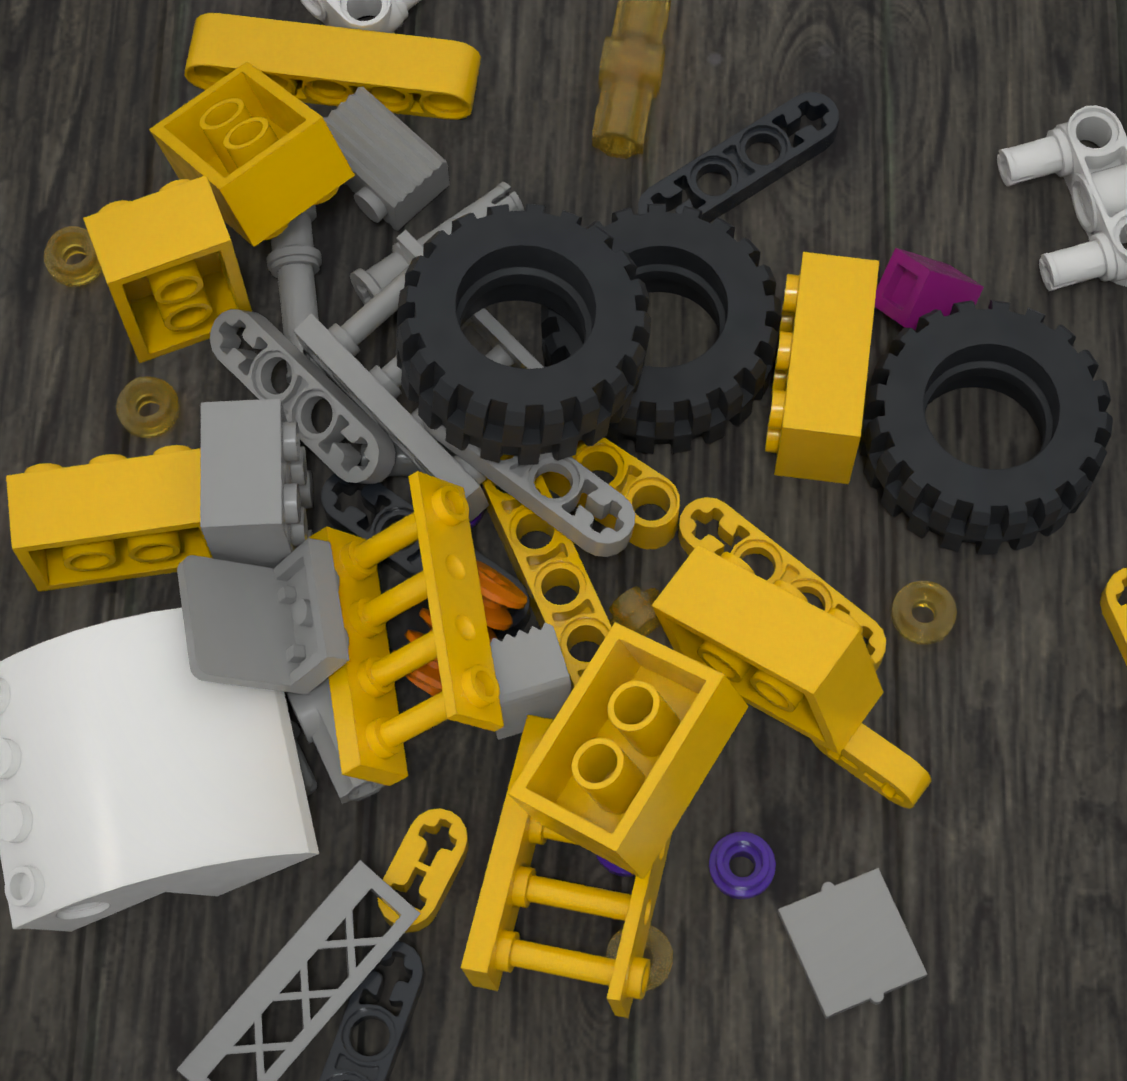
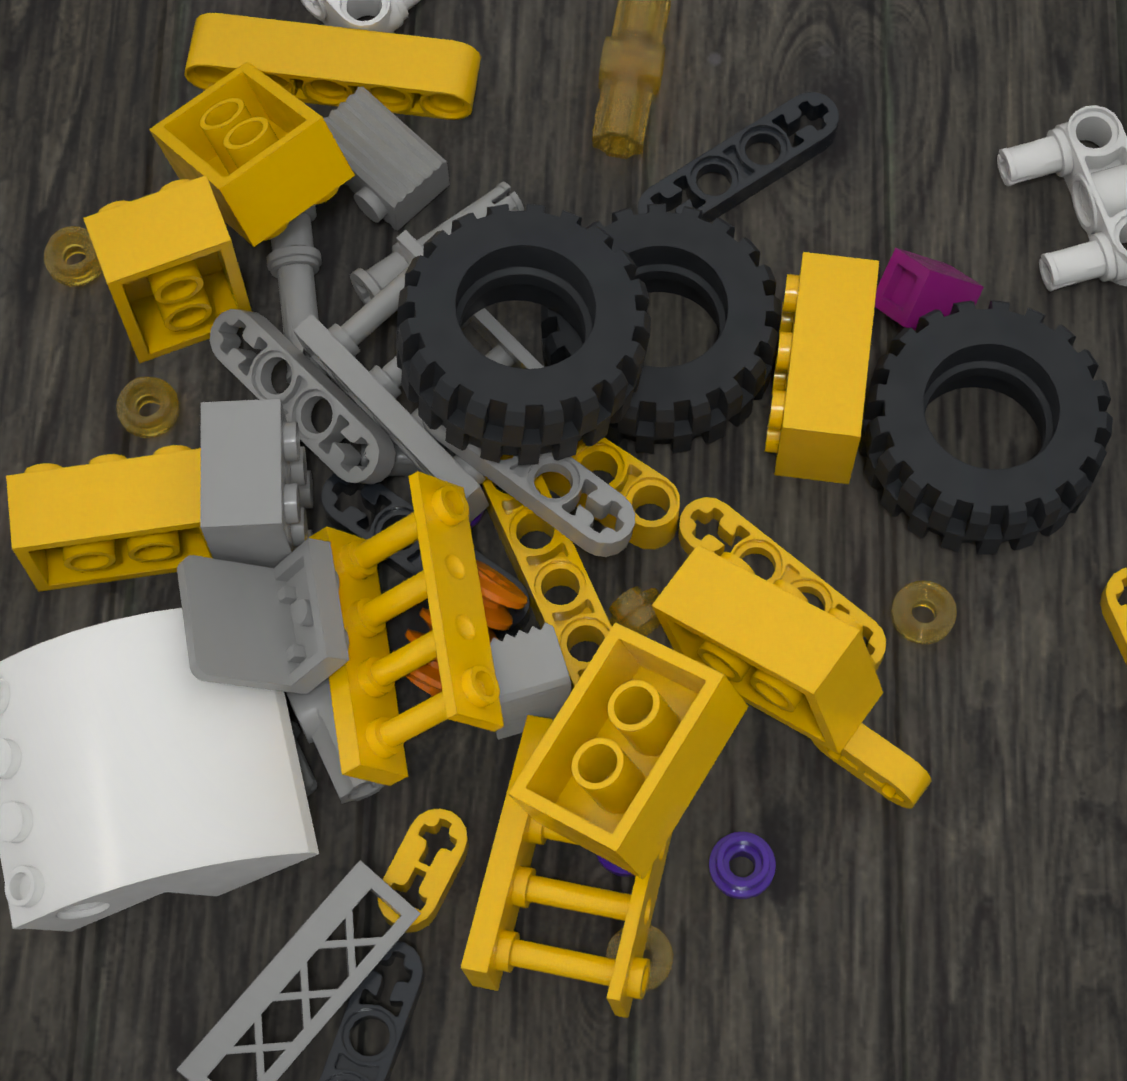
light grey piece [777,868,927,1019] -> none

